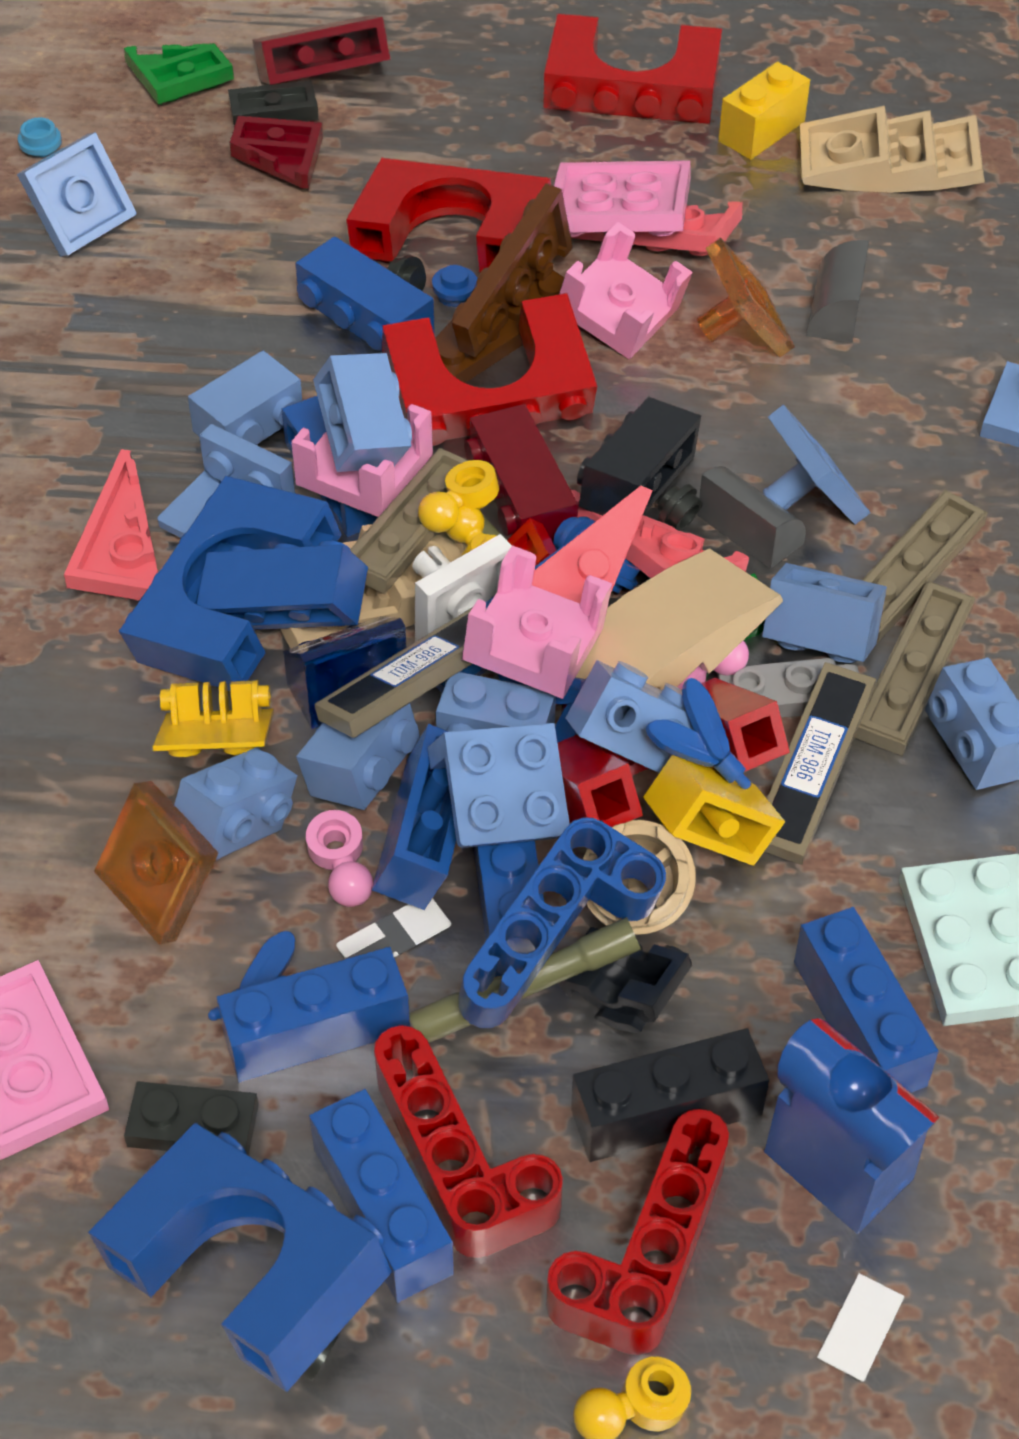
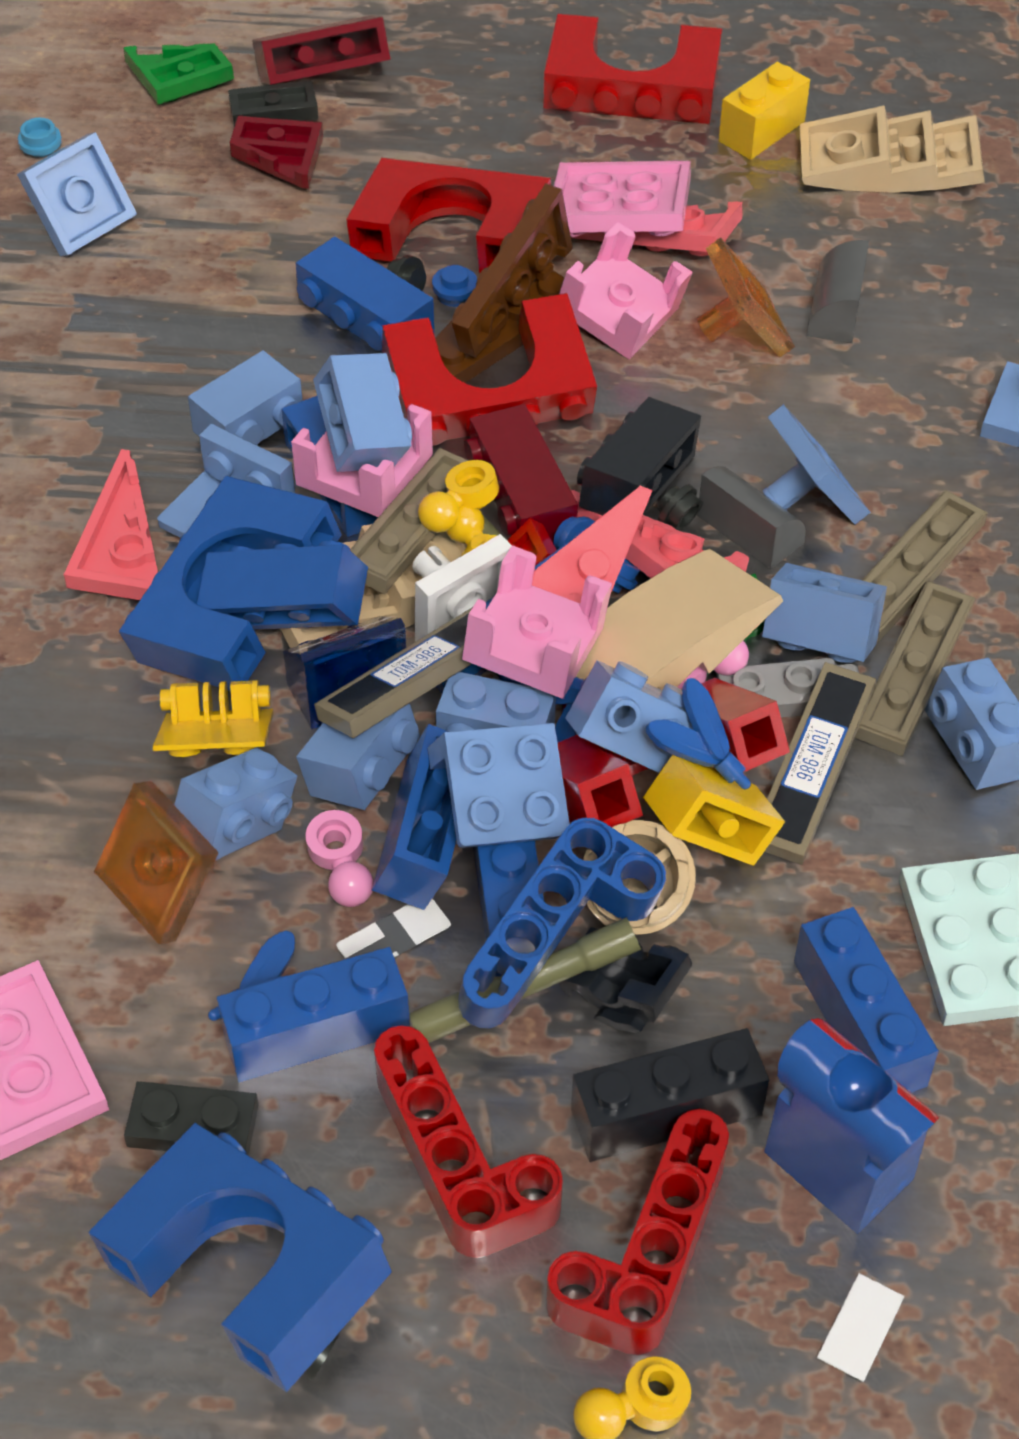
blue brick [309,1088,454,1303] -> none

